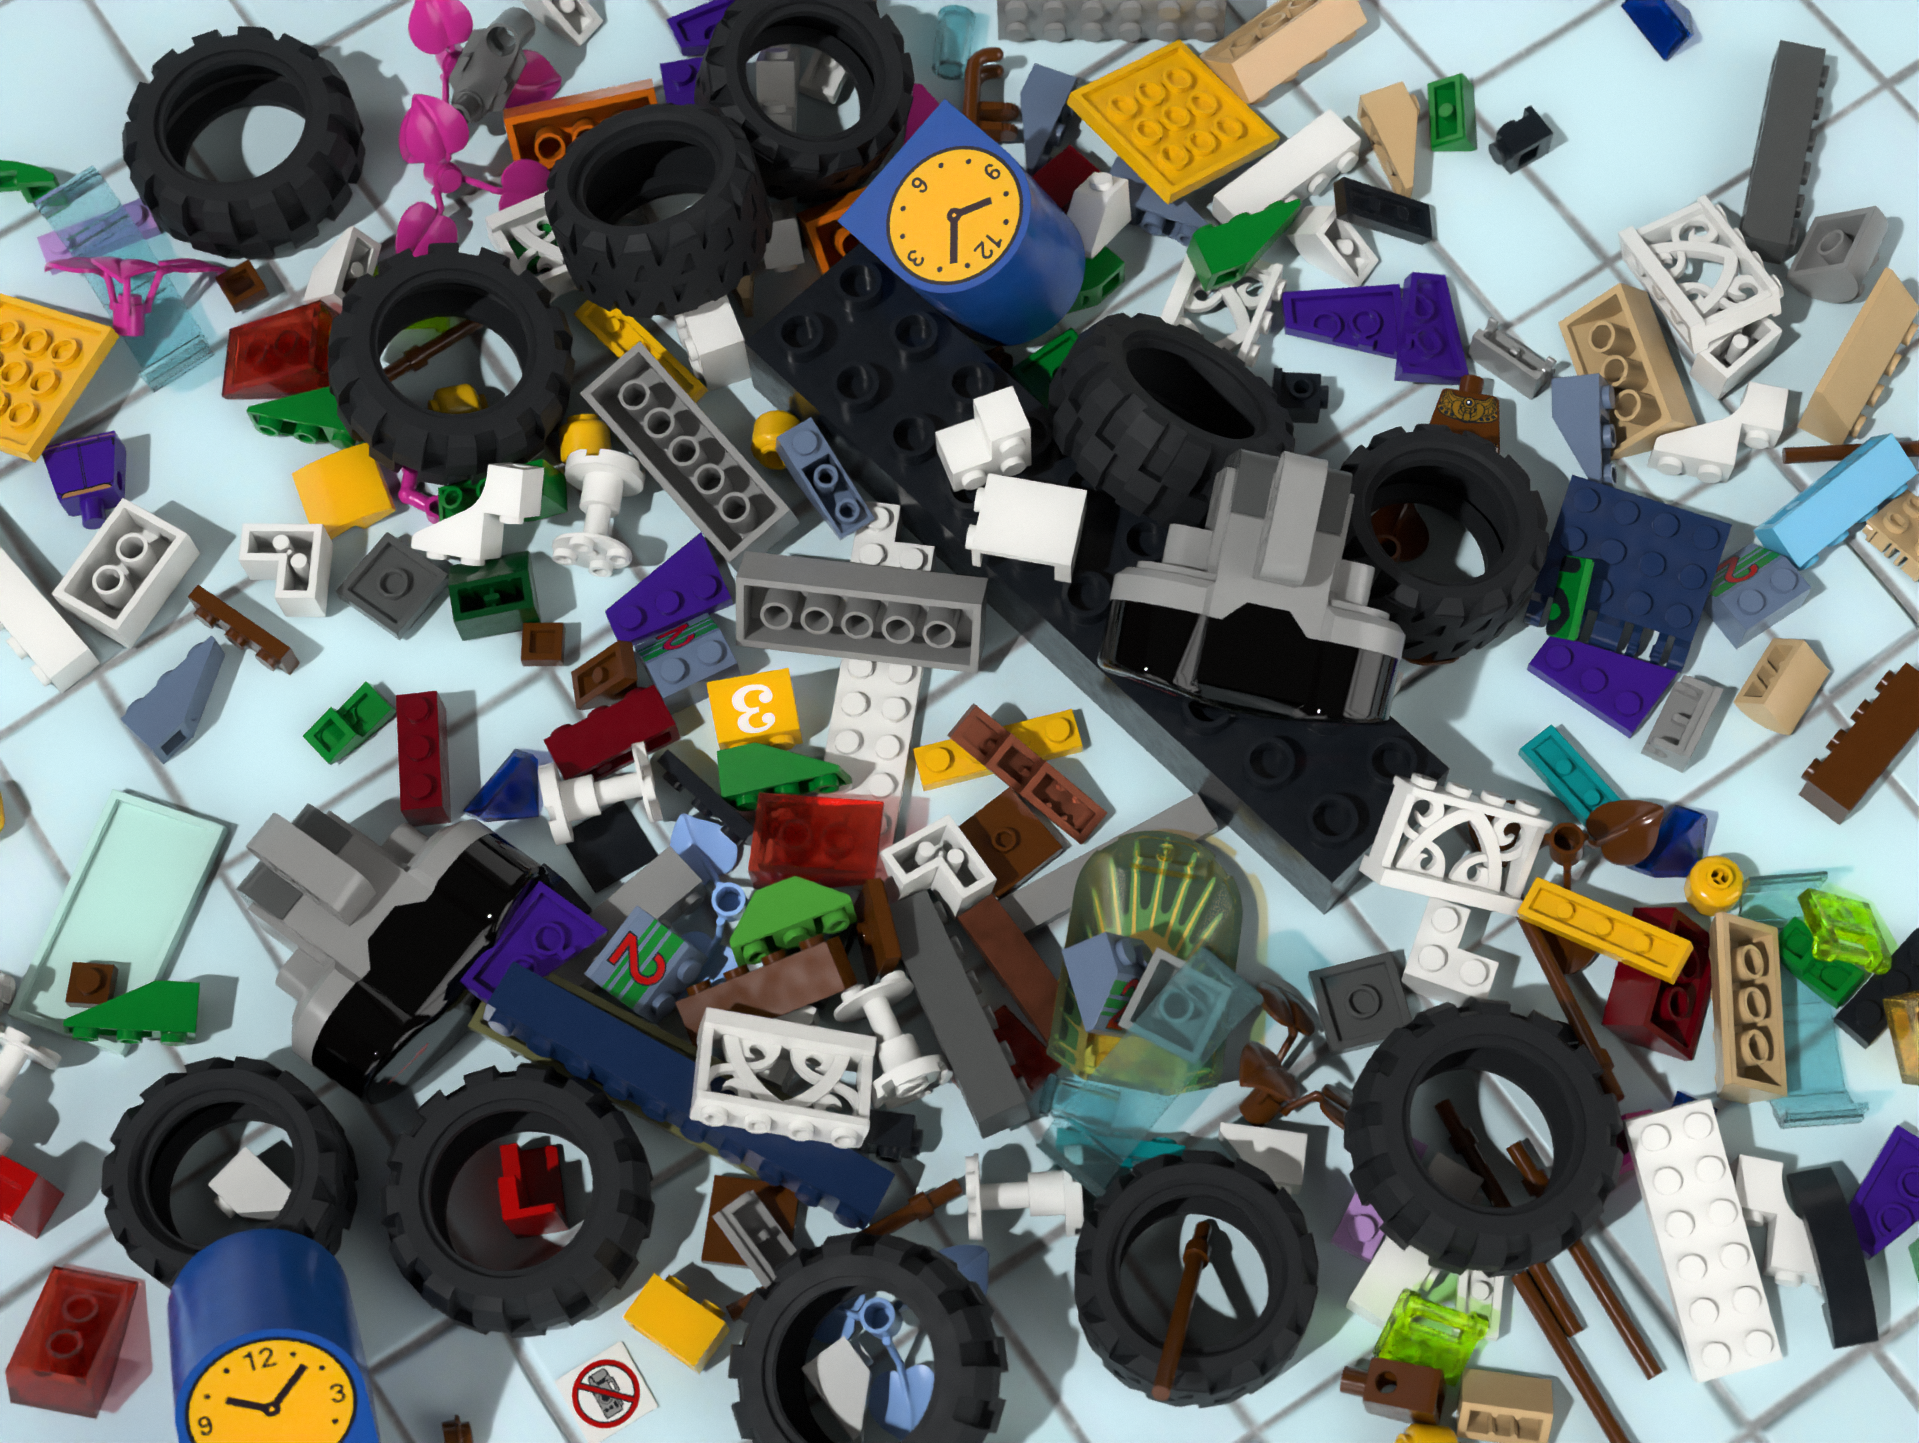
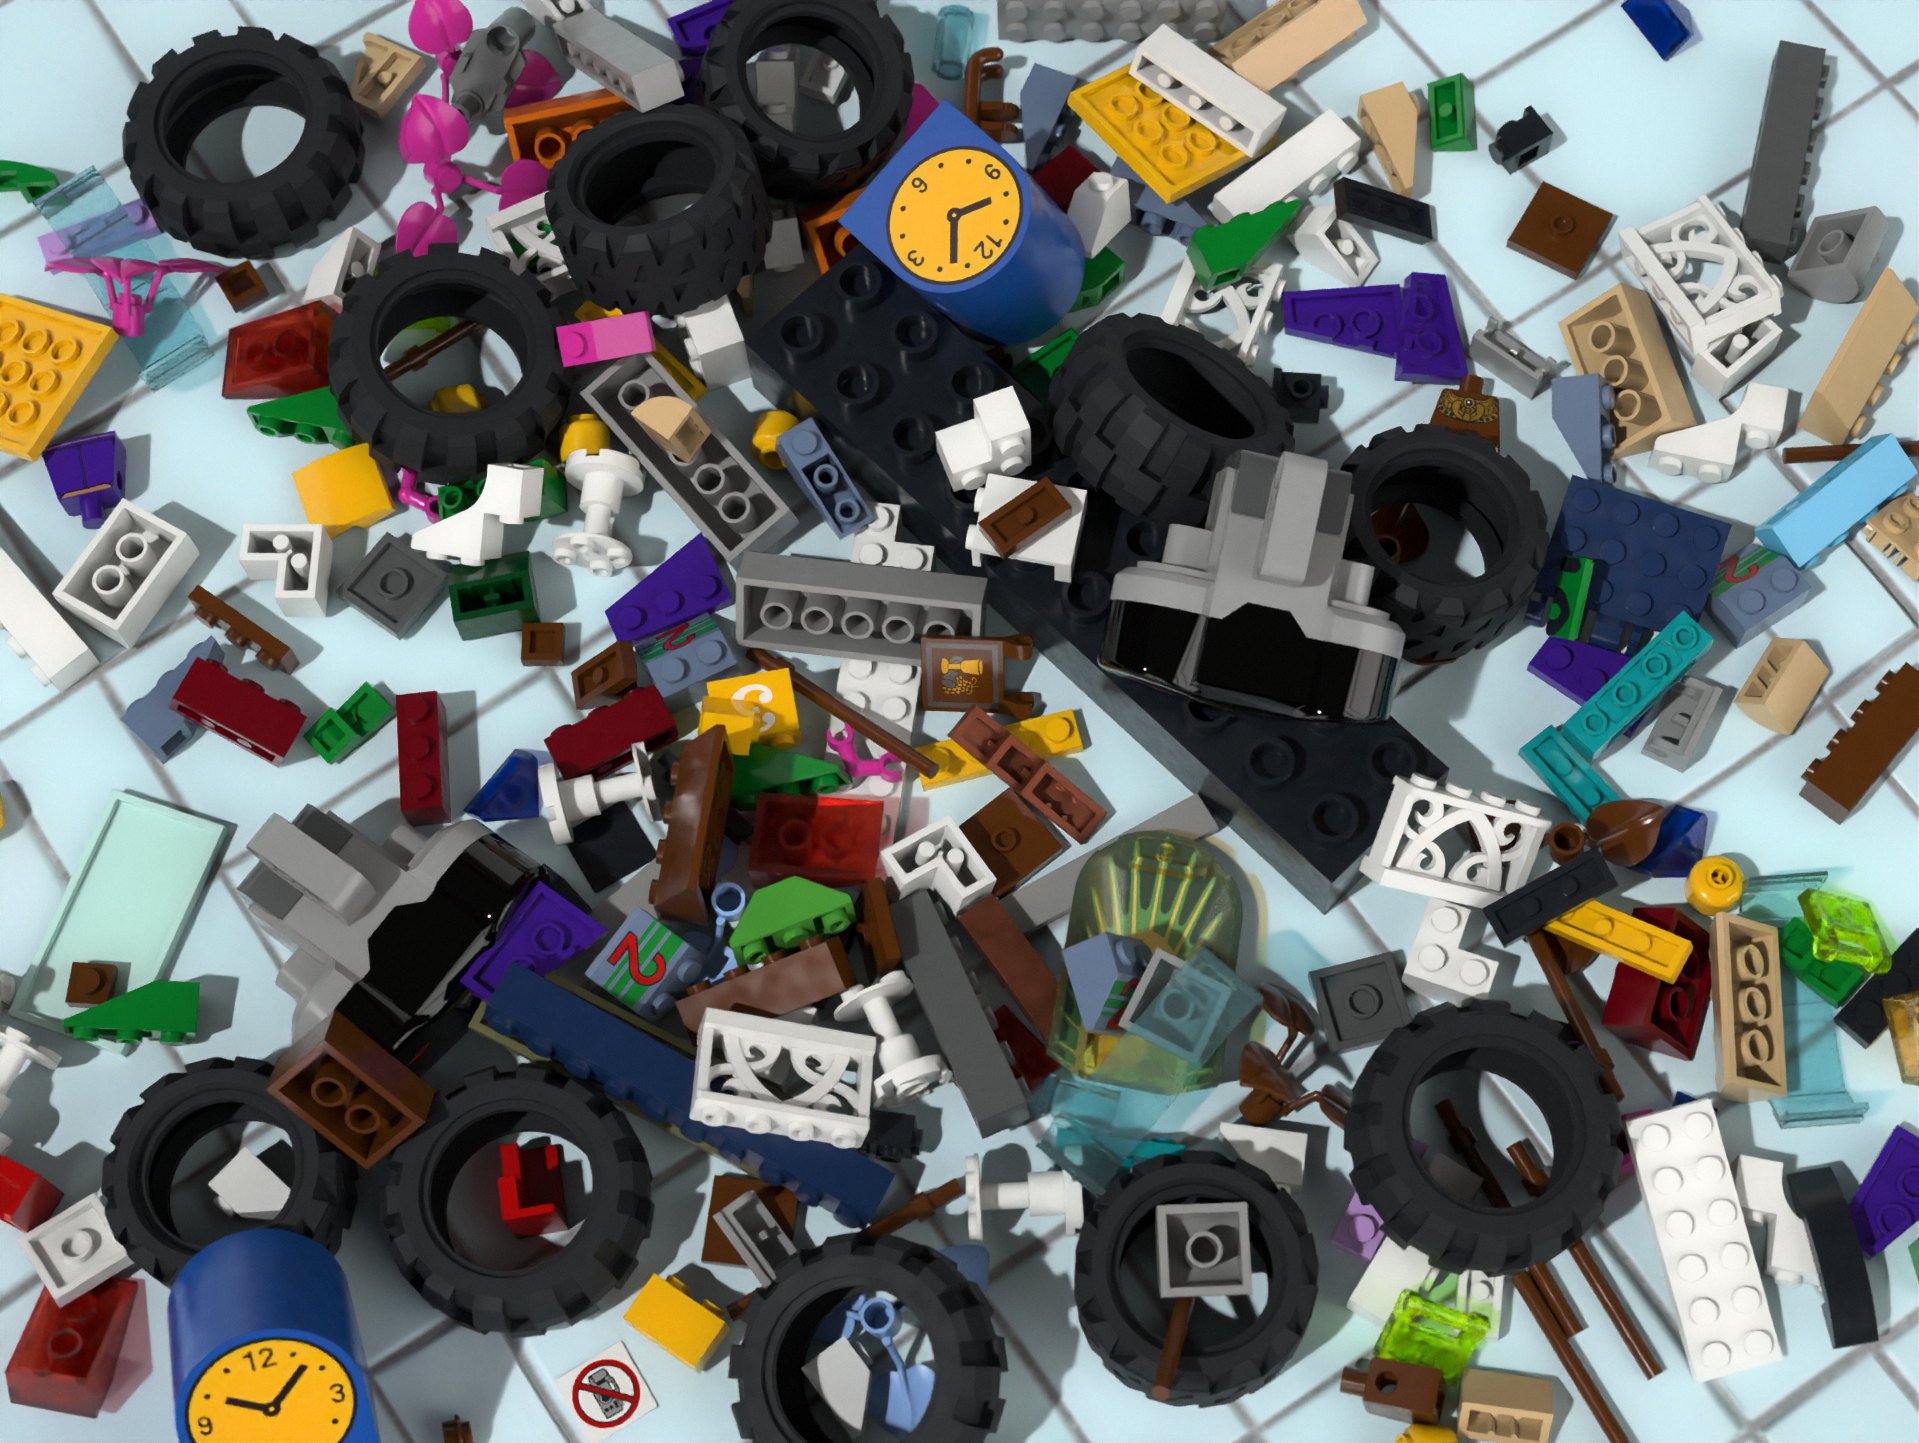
none -> white plate [17,1192,134,1308]
none -> dark red brick [169,657,307,768]
none -> reddish brown brick [266,1010,435,1170]
none -> tan wing [350,31,426,120]
none -> light grey brick [552,8,685,113]
none -> dark pink slope [556,311,656,367]
none -> tan brick [630,396,712,464]
none -> reddish brown slope [649,724,736,925]
none -> yellow brick [697,696,761,756]
none -> reddish brown bar [746,647,939,779]
none -> dark pink arm [826,722,902,783]
none -> reddish brown flag [921,634,1034,719]
none -> reddish brown plate [978,476,1072,560]
none -> white brick [1129,24,1287,158]
none -> light grey brick [1155,1202,1253,1298]
none -> black plate [1482,846,1618,948]
none -> reddish brown plate [1506,181,1613,280]
none -> teal brick [1561,610,1714,765]

